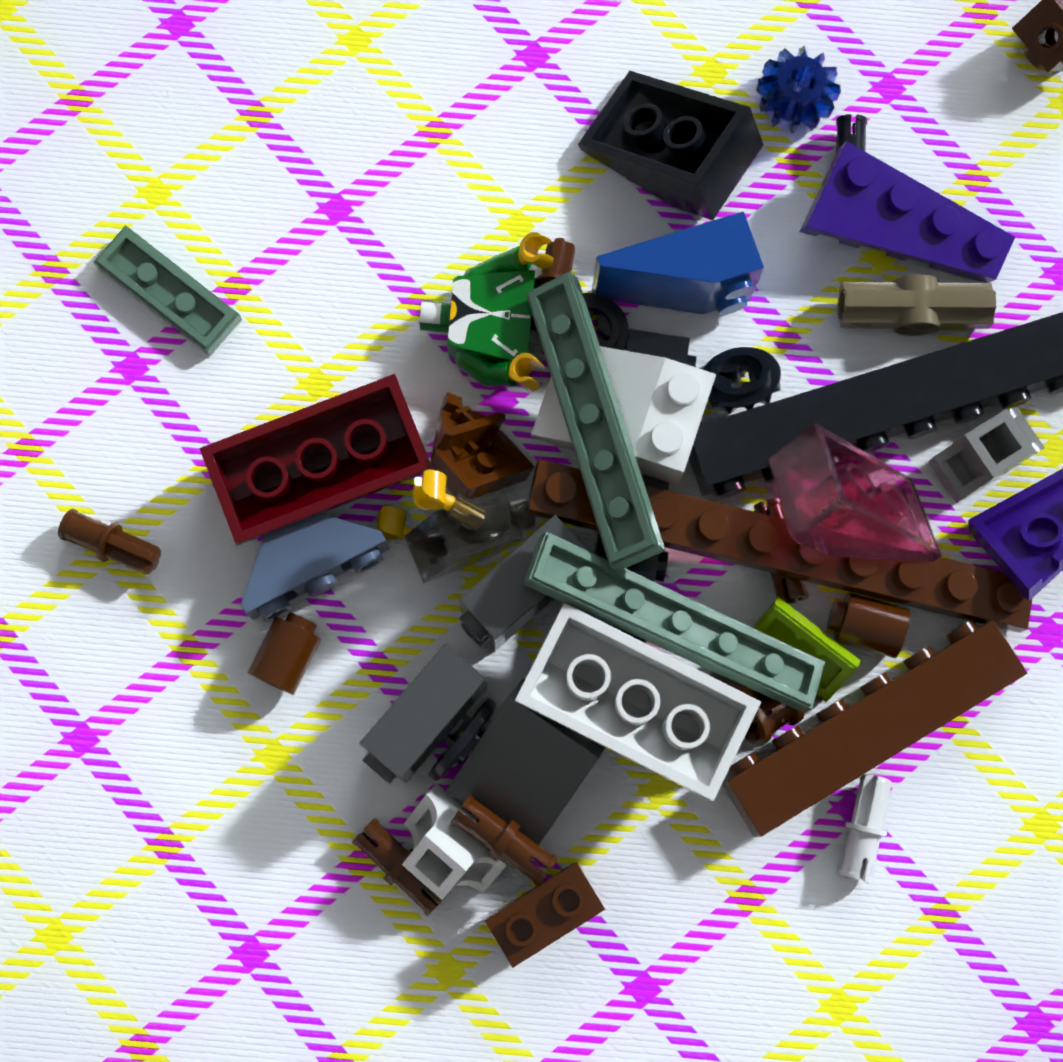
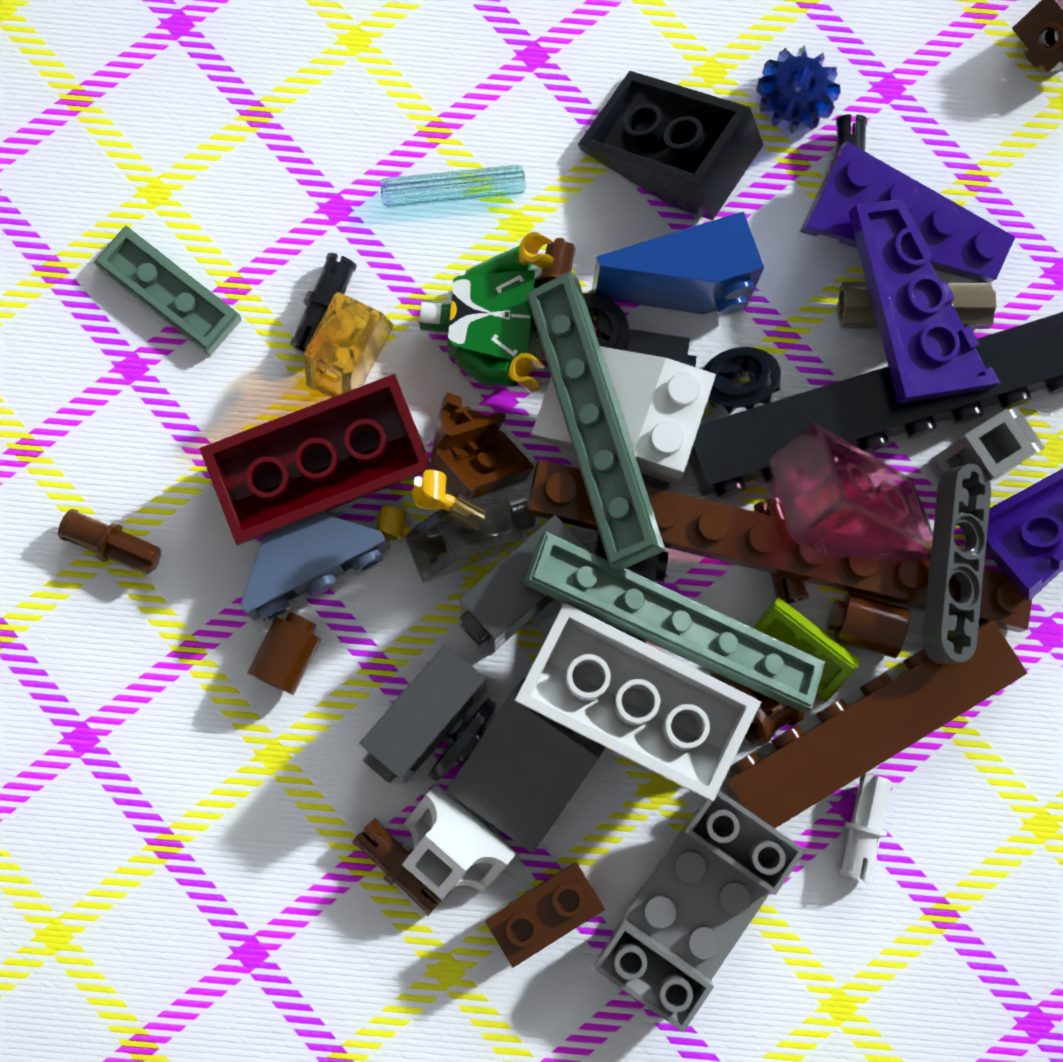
reddish brown pin [450,794,558,886] -> none
none -> black pin [290,253,357,357]
none -> clear yellow torso [304,292,394,398]
none -> clear light blue axle [380,165,526,207]
none -> light grey slope [593,790,806,1032]
none -> dark purple wing [849,199,1000,404]
none -> dark grey beam [923,464,991,665]

